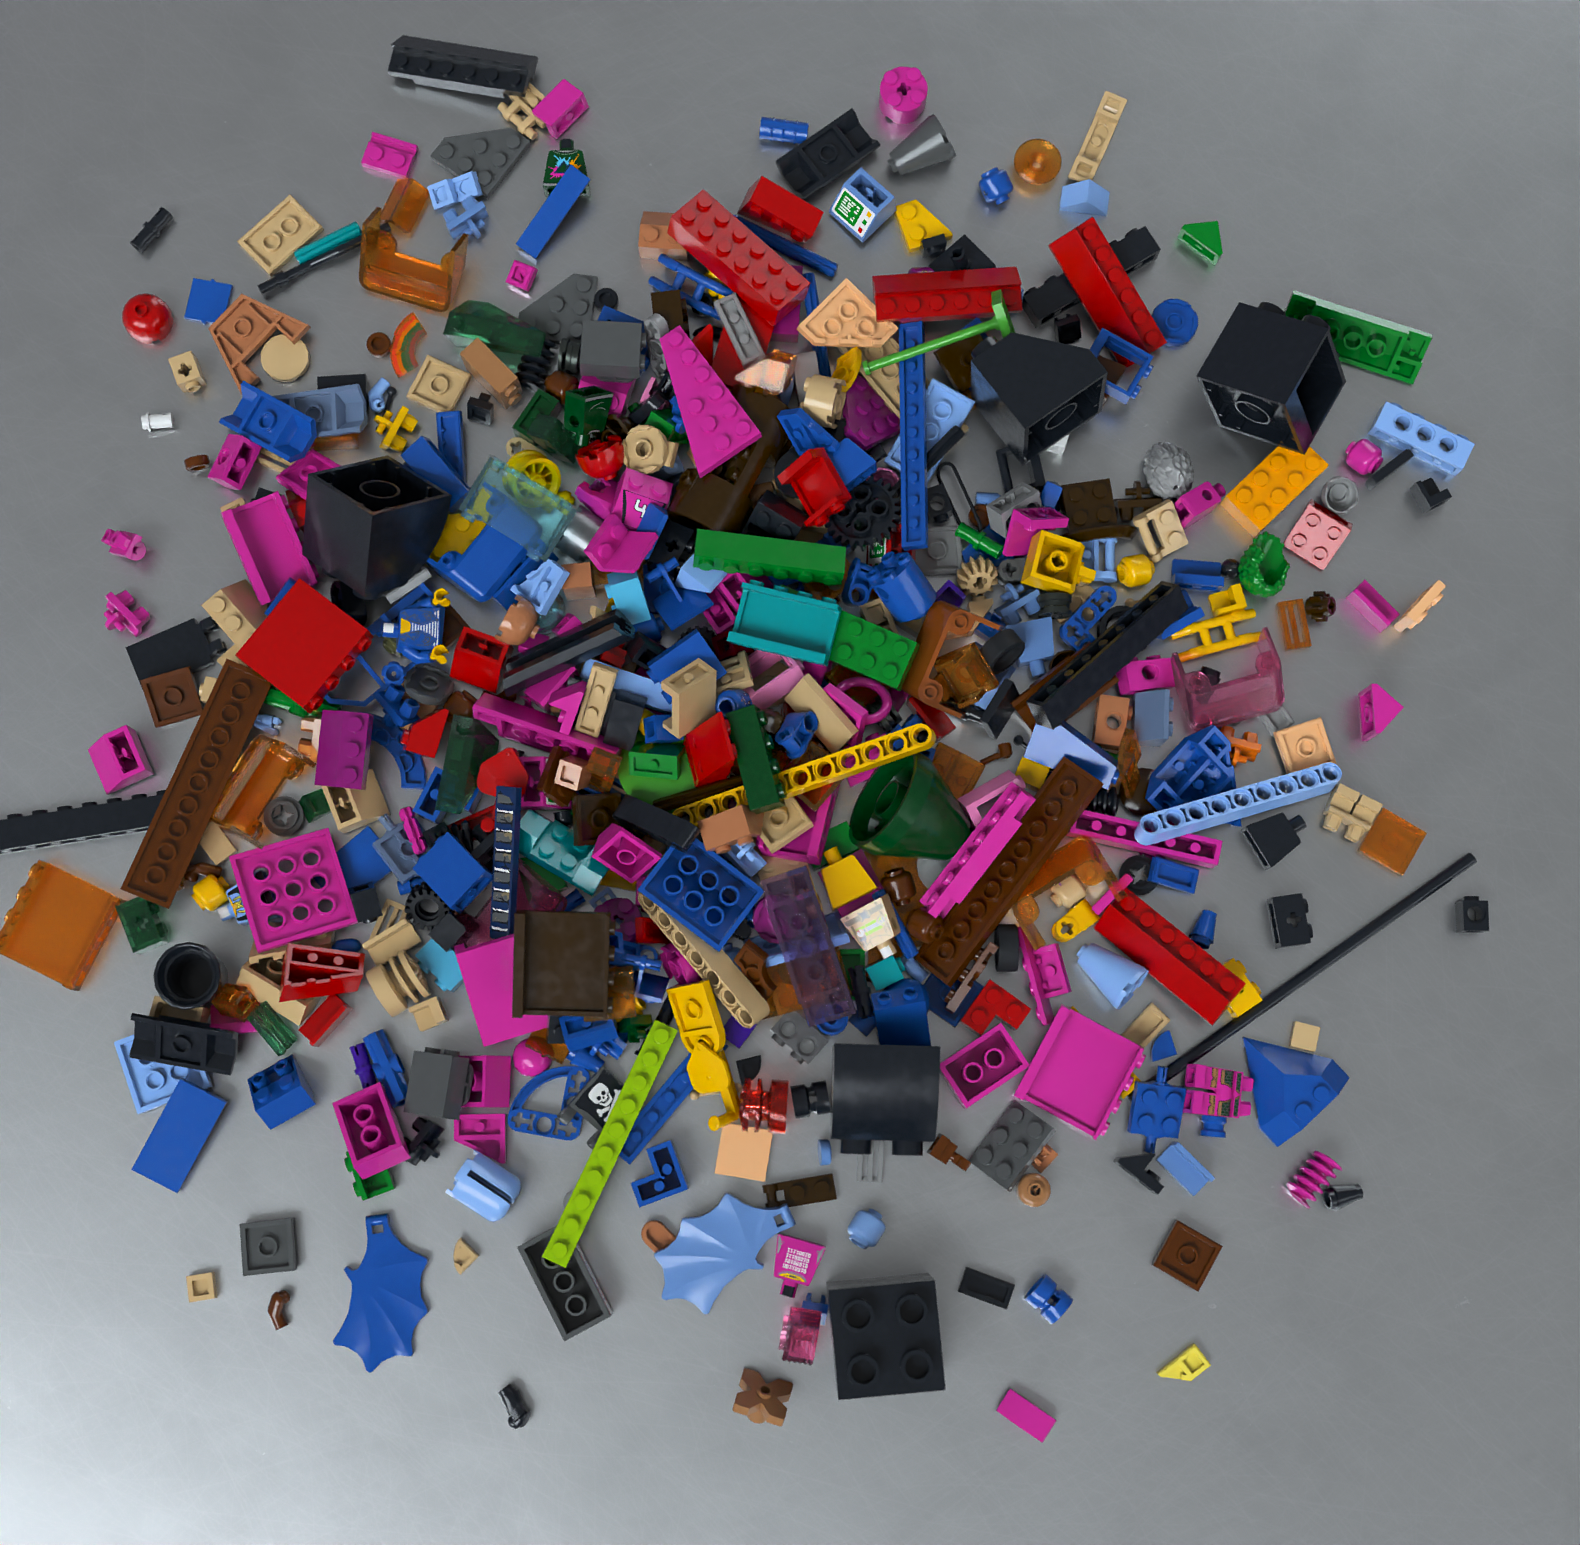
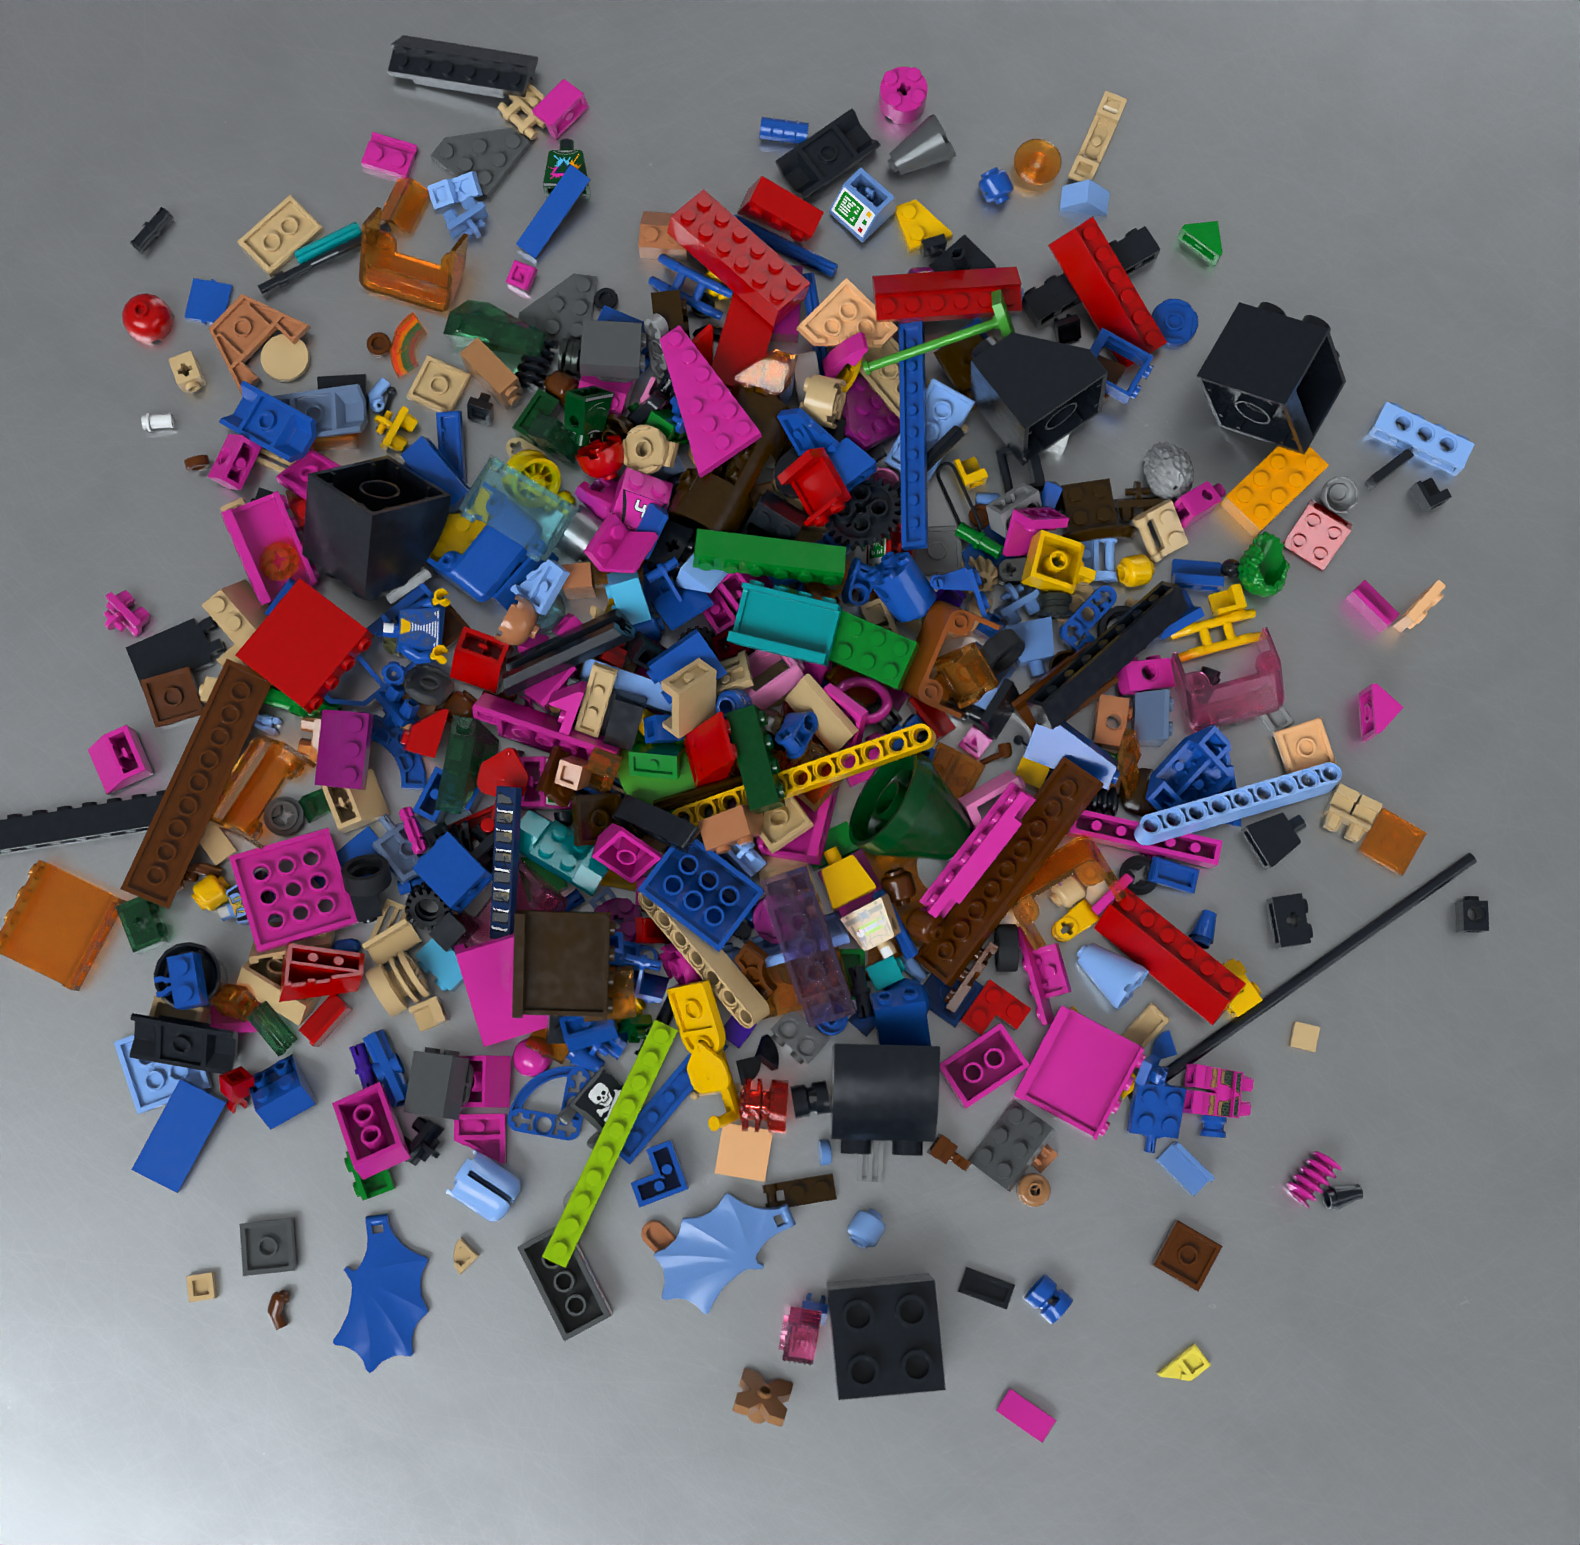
dark pink hips [101,529,146,561] -> none
black beam [330,581,367,626] -> none
black arm [498,1384,530,1429] -> none
light grey tile [713,293,766,368] -> none
dark pink torso [774,1233,826,1298] -> none
black brick [927,483,953,525] -> none
black slope [1113,1153,1164,1195] -> none
orange hips [1220,725,1262,768] -> none
blue wedge [1242,1037,1350,1147] -> none
clear orange tile [1276,599,1312,651] -> none
green slope [1284,290,1432,384] -> none
dark brown gear [1305,591,1336,622] -> none
dark pink head [1345,439,1383,475] -> none
none -> blue brick [154,952,209,1010]
none -> red piece [219,1066,254,1114]
none -> clear orange gear [259,542,299,581]
none -> black tyre [341,854,392,897]
none -> black tile [755,1034,779,1071]
none -> dark pink slope [822,332,868,378]
none -> blue plate [930,562,990,618]
none -> yellow panel [953,457,988,491]
none -> dark pink tile [958,725,993,760]
none -> blue tile [1135,1054,1168,1087]

